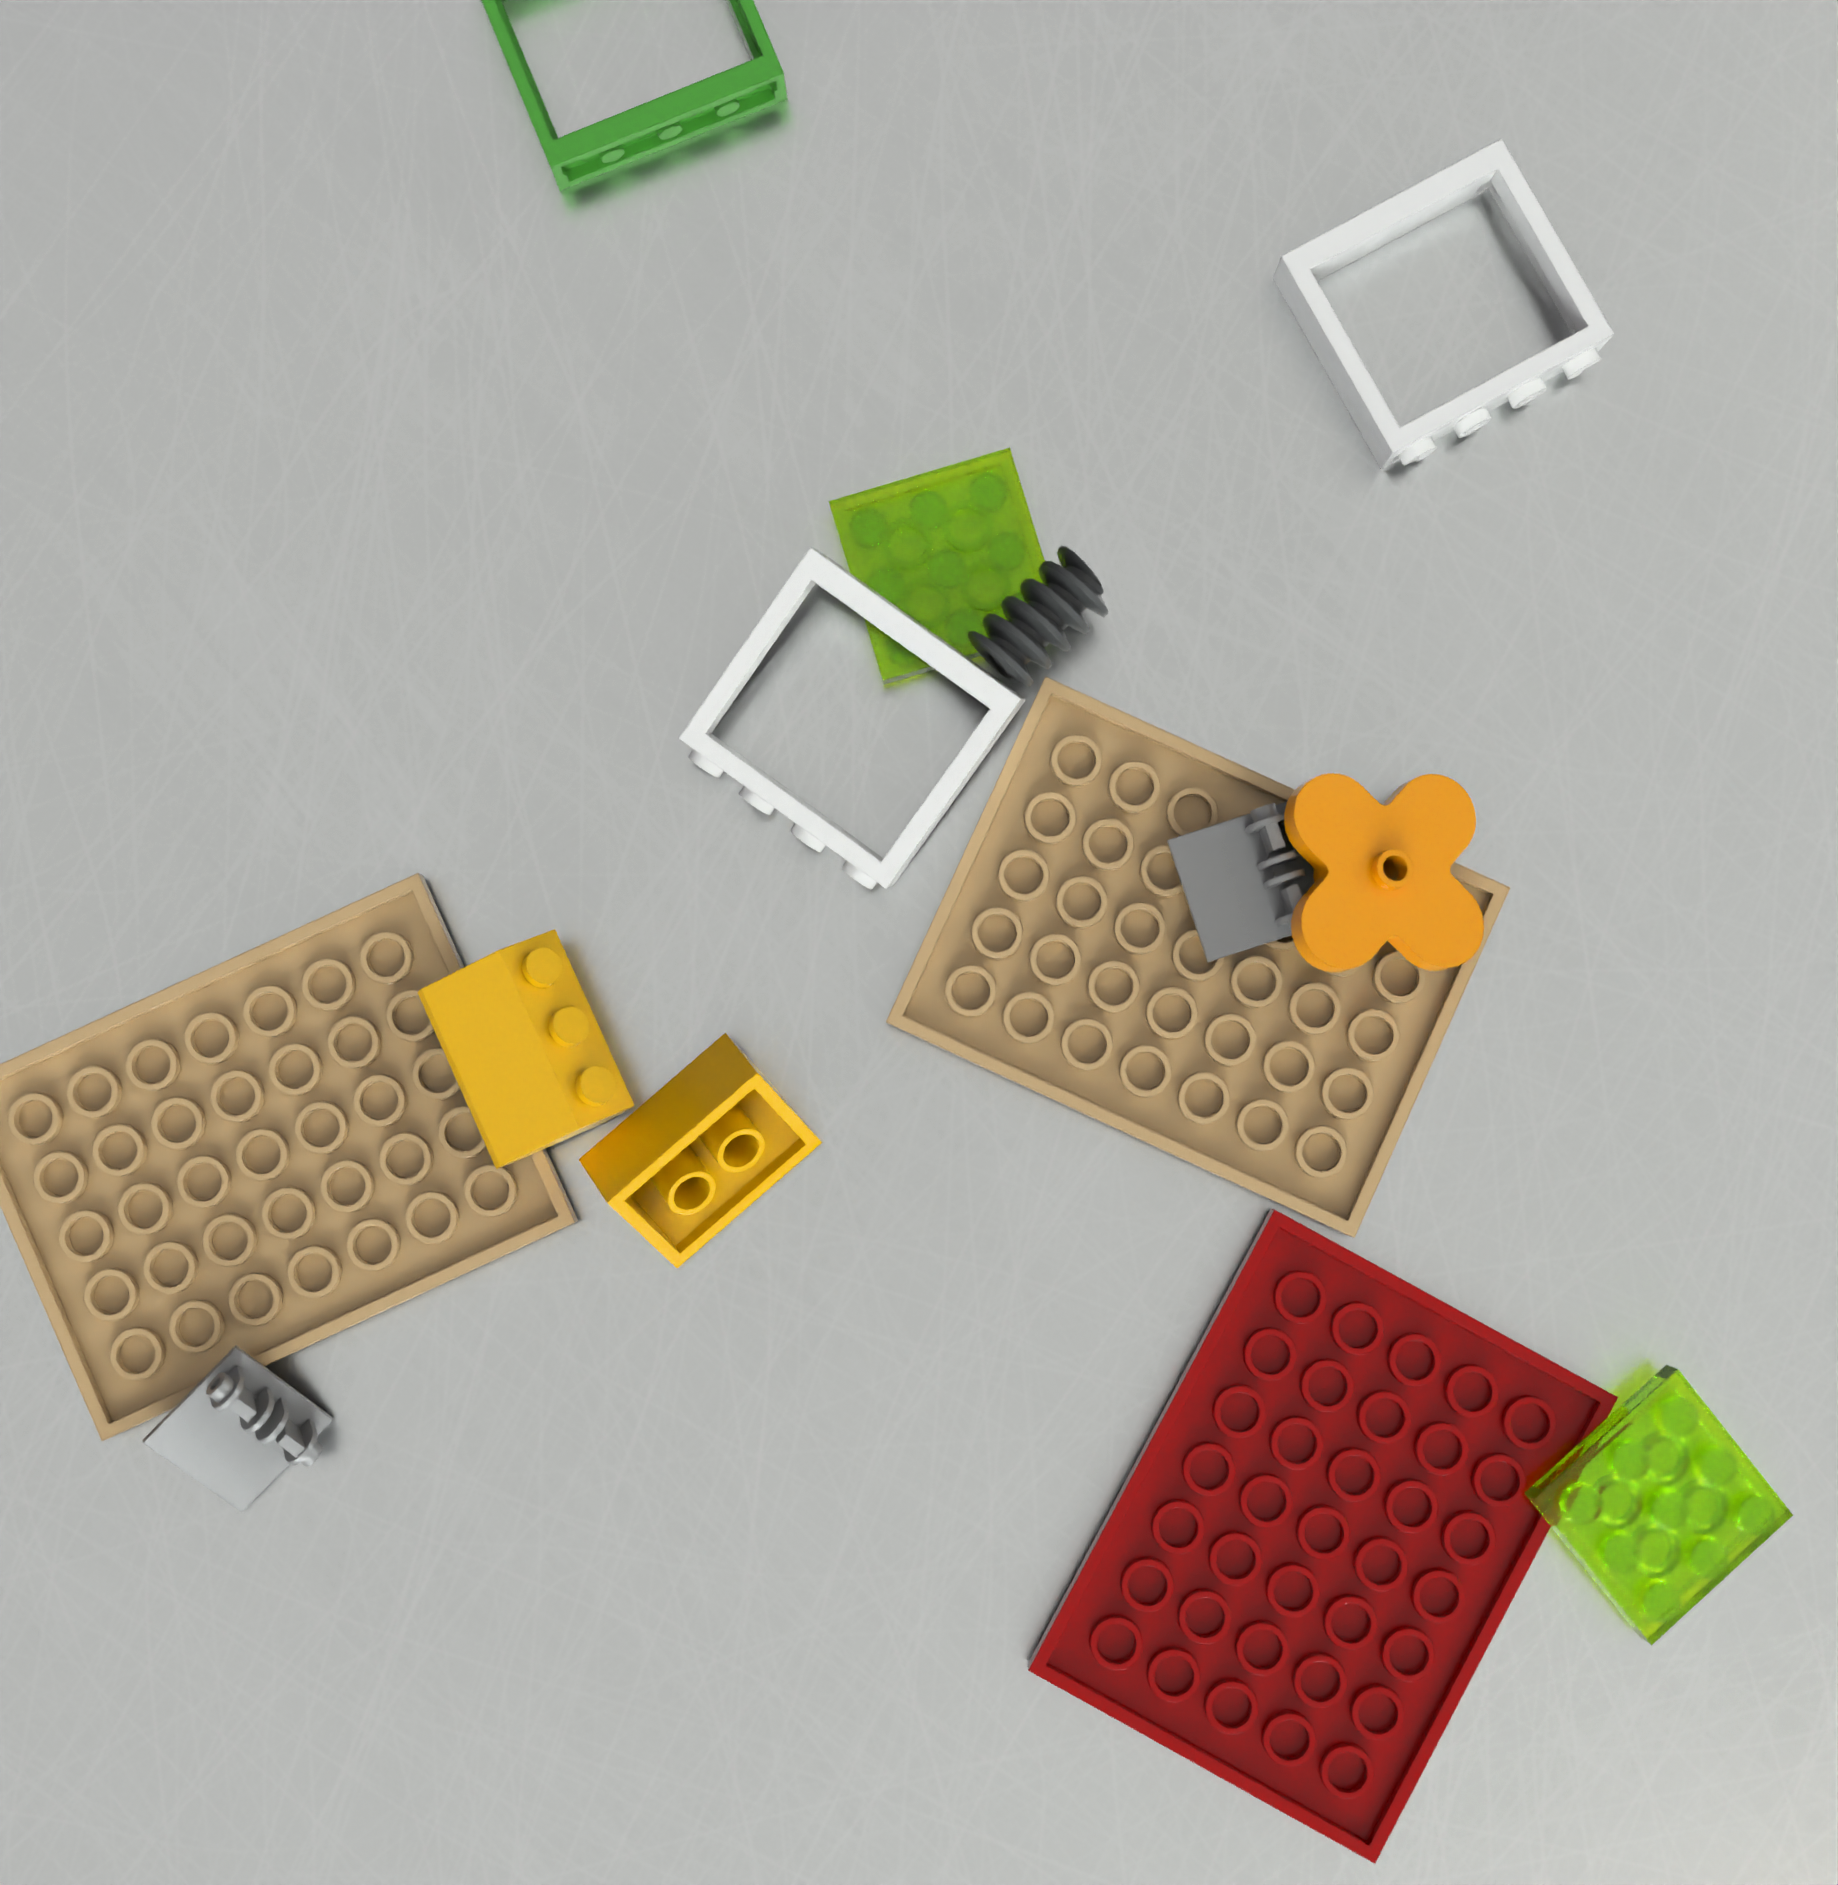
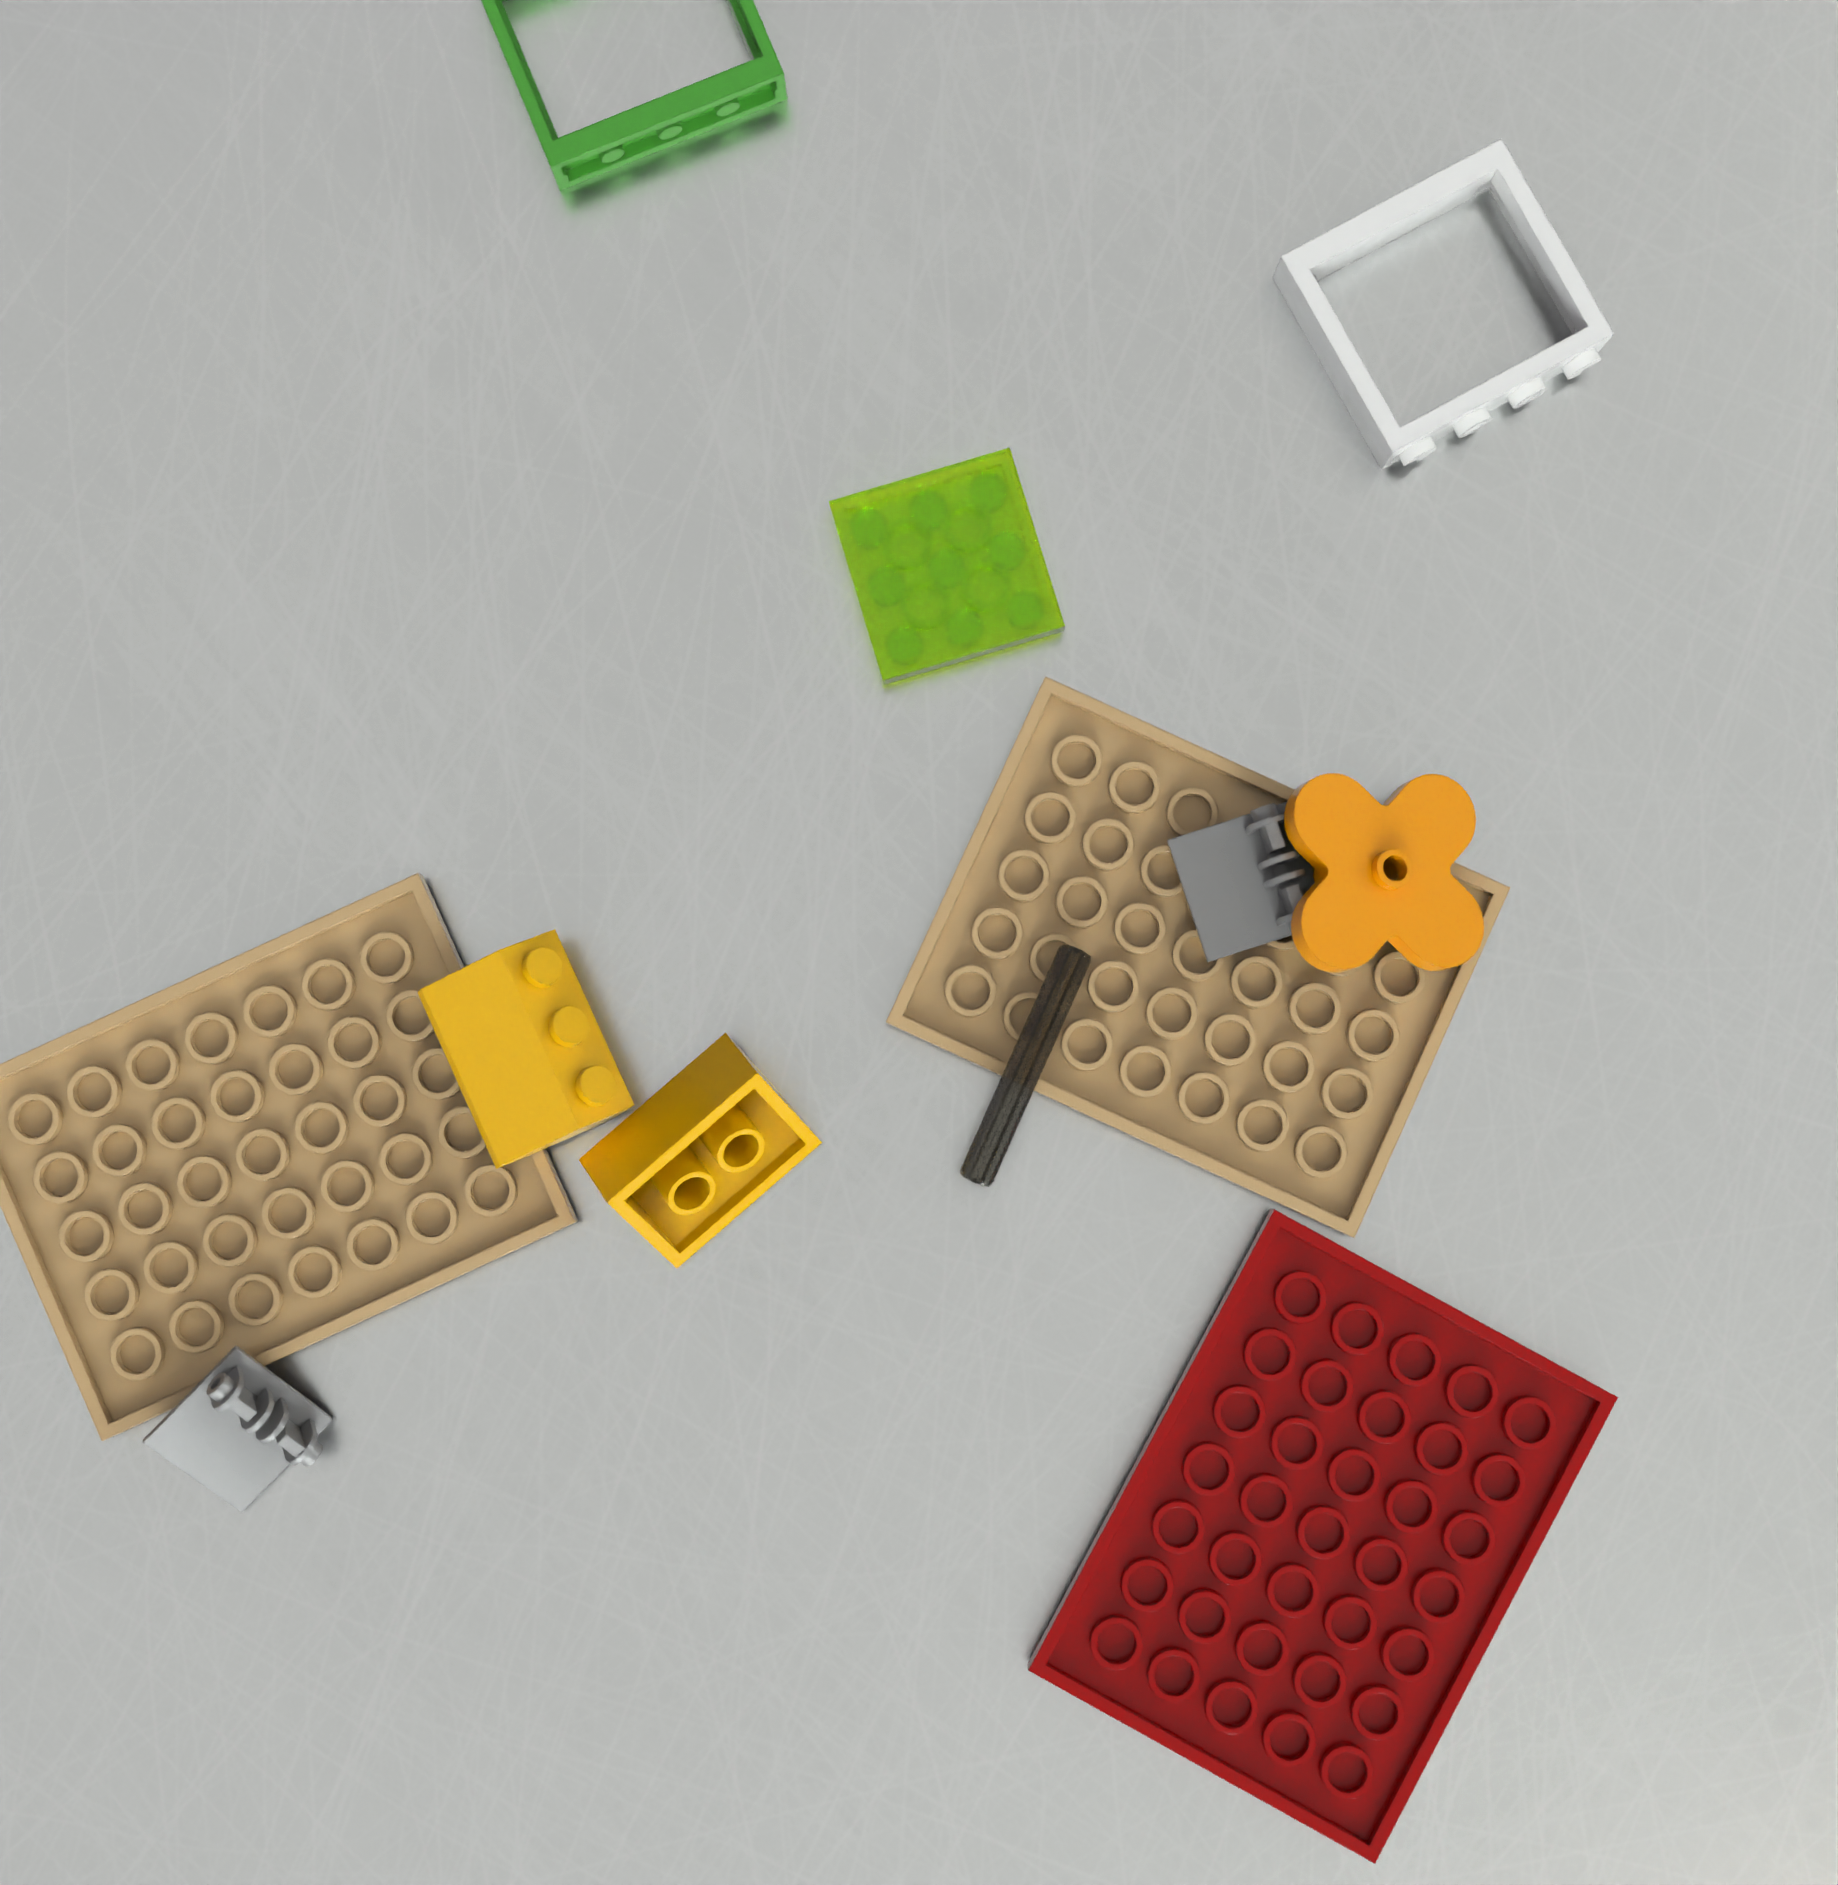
white window [679,547,1026,889] -> none
dark grey piece [967,546,1108,687] -> none
clear neon green plate [1524,1364,1793,1645] -> none
none -> clear smoke axle [960,944,1091,1187]

